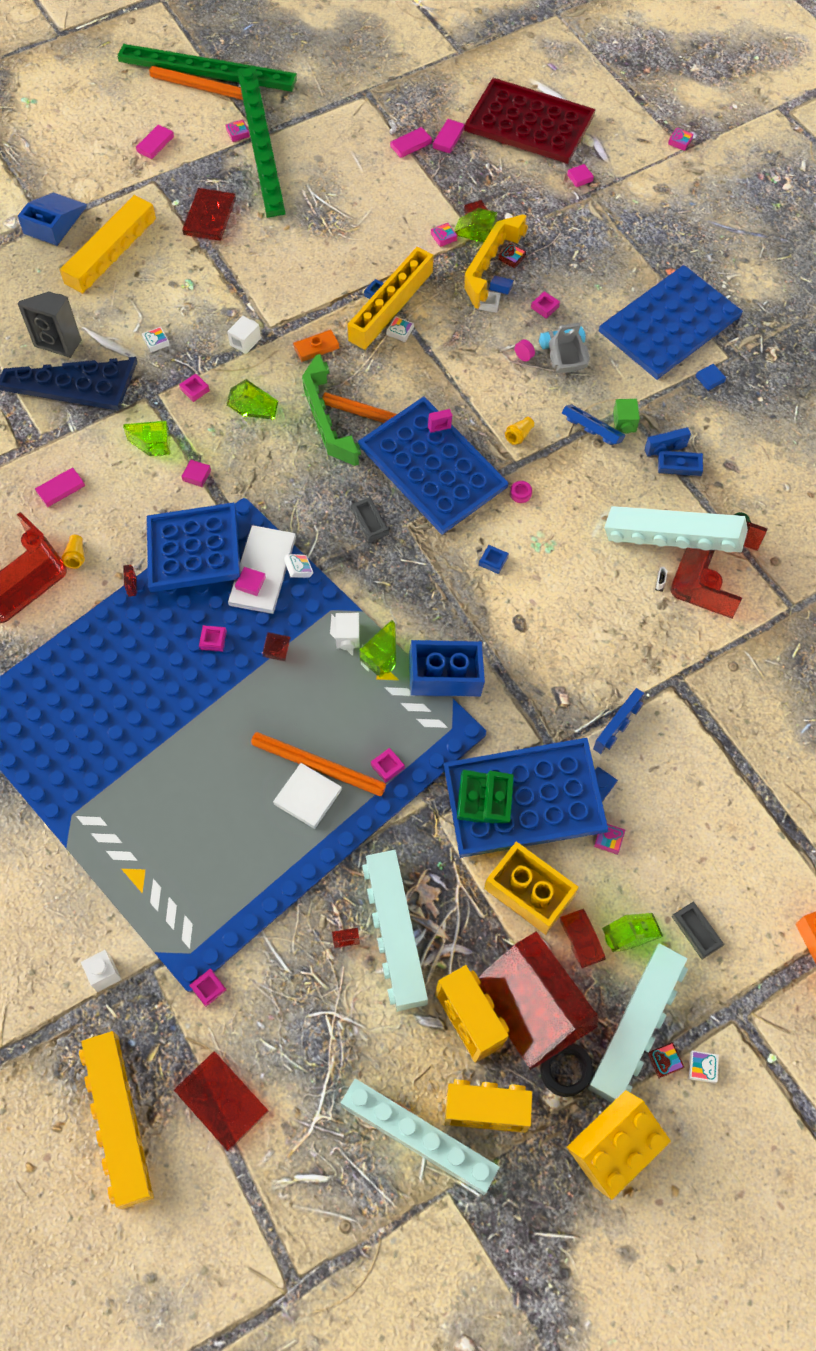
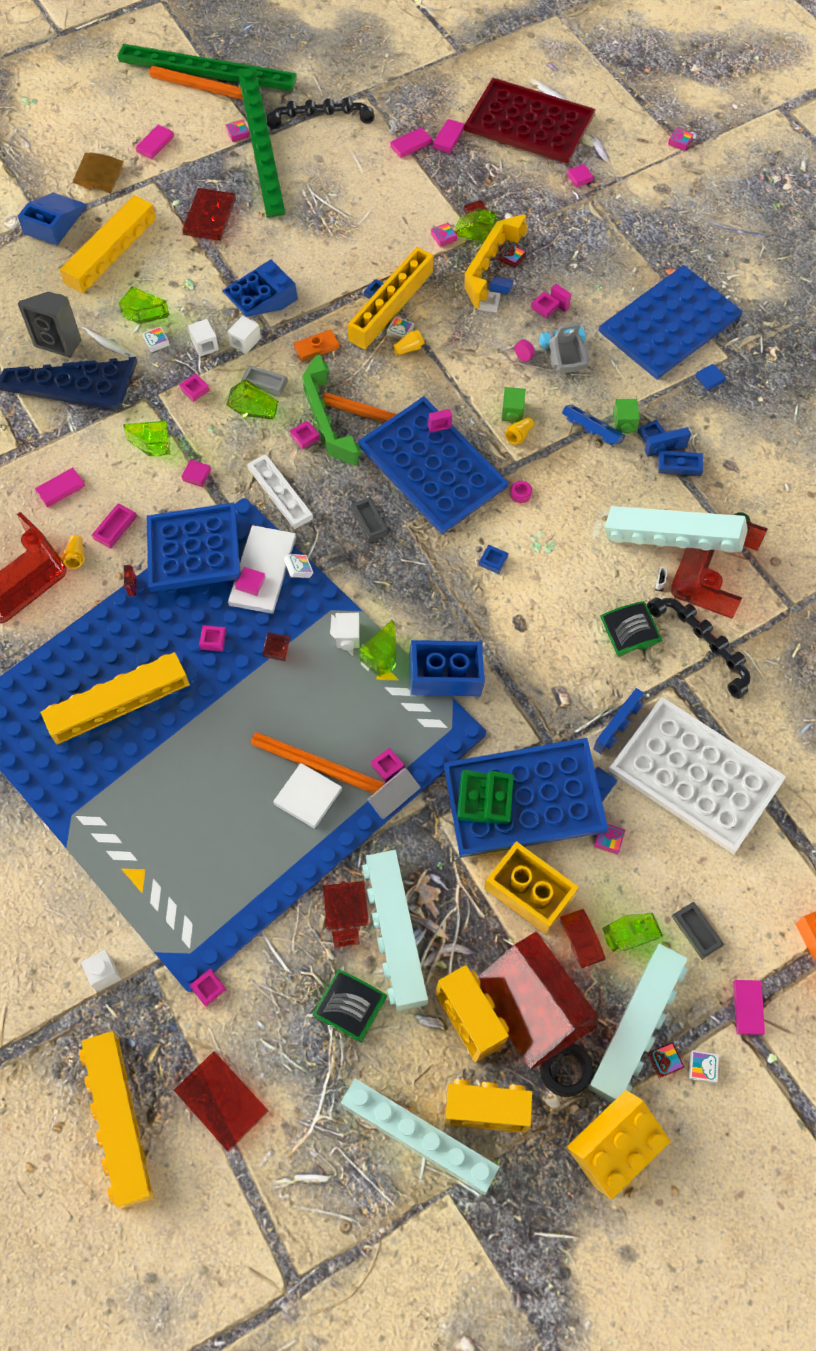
none -> yellow brick [40,652,189,745]
none -> pearl gold slope [73,153,124,193]
none -> dark pink tile [92,503,137,549]
none -> clear neon green slope [119,286,170,324]
none -> white brick [188,319,219,357]
none -> blue slope [222,259,298,317]
none -> light grey tile [241,365,288,397]
none -> white plate [247,454,313,529]
none -> black bar [267,97,375,129]
none -> dark pink plate [290,420,320,450]
none -> slope [312,969,387,1043]
none -> clear red piece [323,881,369,930]
none -> light grey tile [367,768,421,819]
none -> yellow cone [393,330,425,357]
none -> bright green brick [501,387,526,422]
none -> dark pink tile [551,284,572,312]
none -> slope [600,601,663,657]
none -> white plate [608,697,786,855]
none -> blue tile [637,420,666,443]
none -> black bar [647,597,751,699]
none -> dark pink tile [733,979,765,1036]

